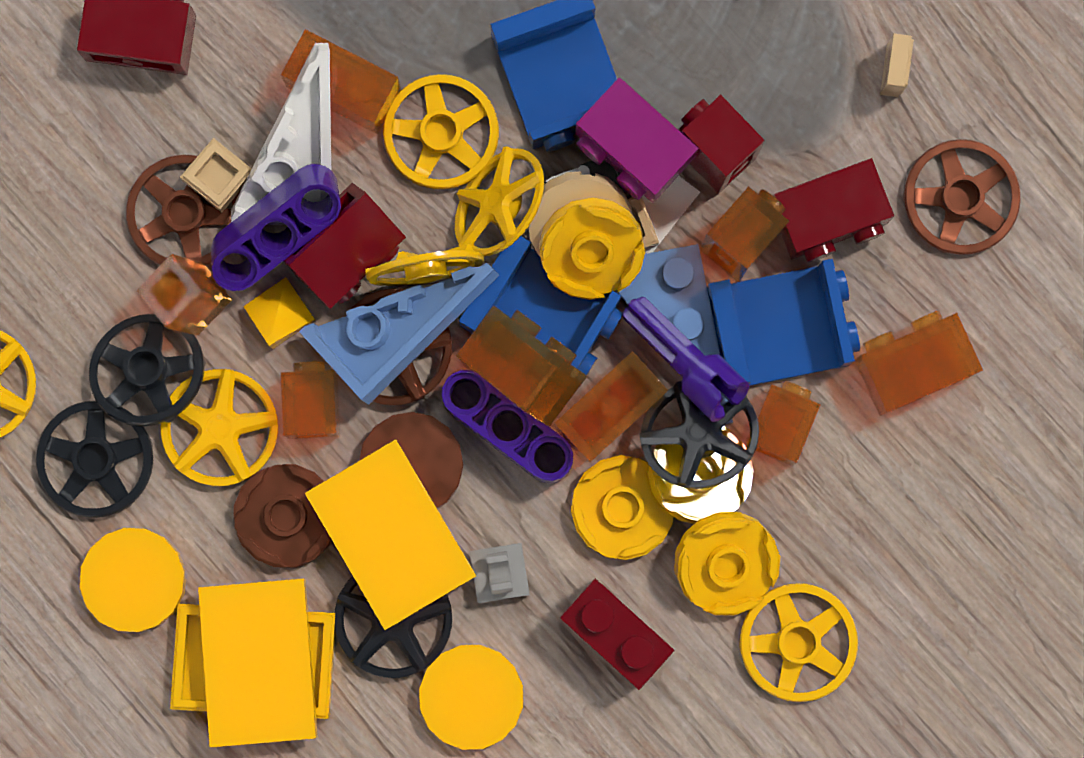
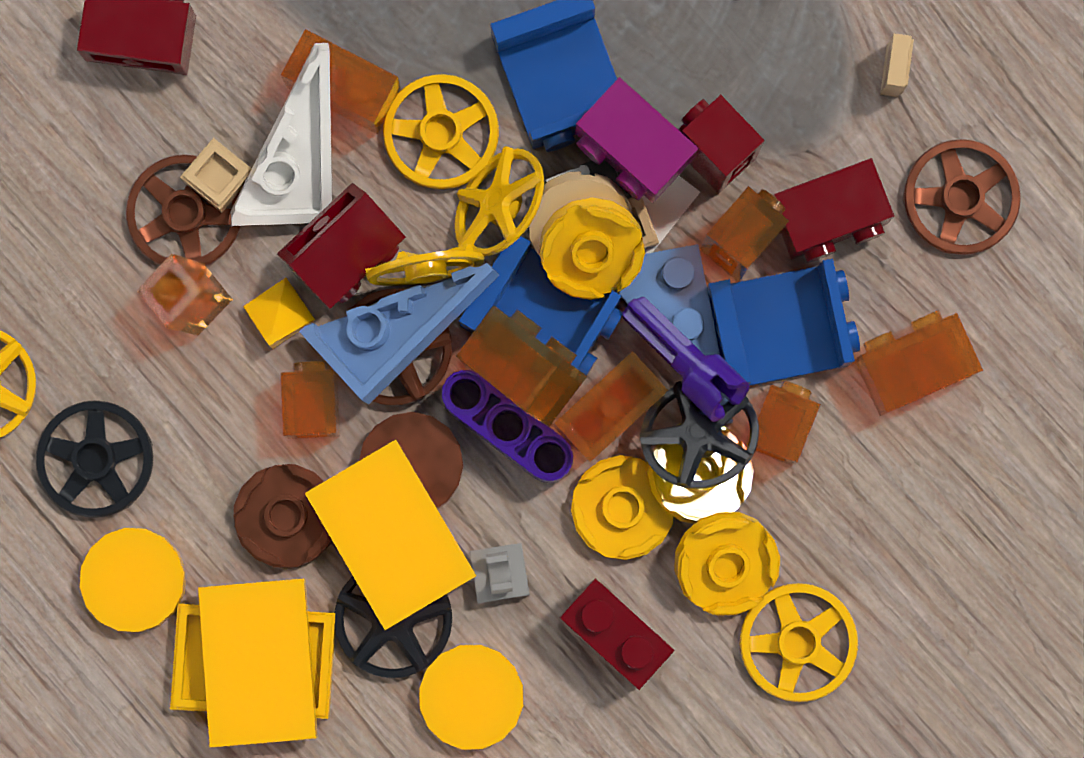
black wheel [89,314,206,427] -> none
yellow wheel [161,369,278,486] -> none
dark purple beam [211,164,341,291] -> none

